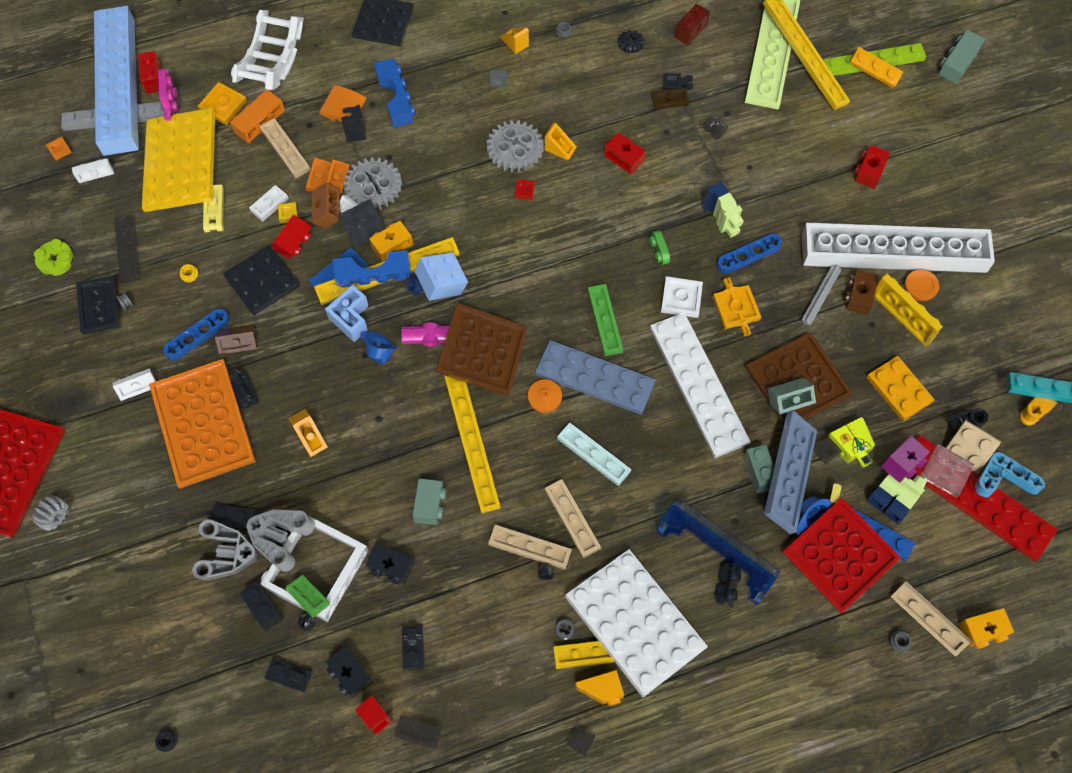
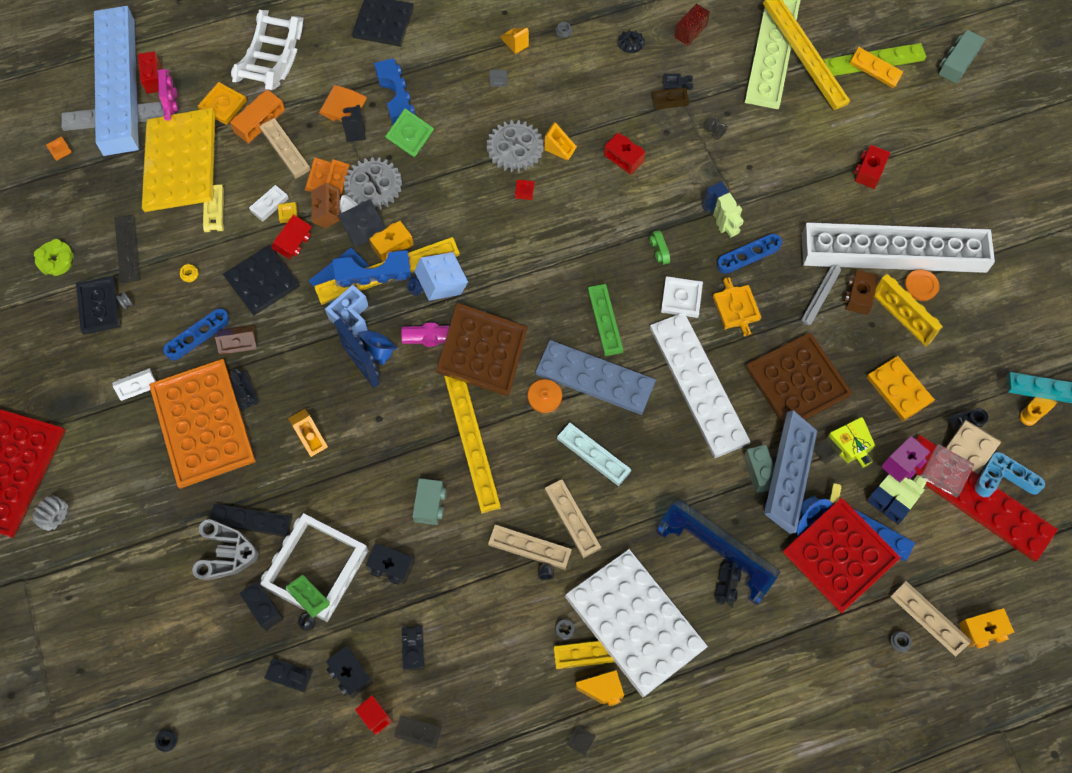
white plate [72,158,114,183] -> none
light grey connector [247,510,315,572] -> none
sand green brick [768,378,816,414] -> none
none -> dark blue plate [334,318,379,388]
none -> bright green plate [385,108,434,158]

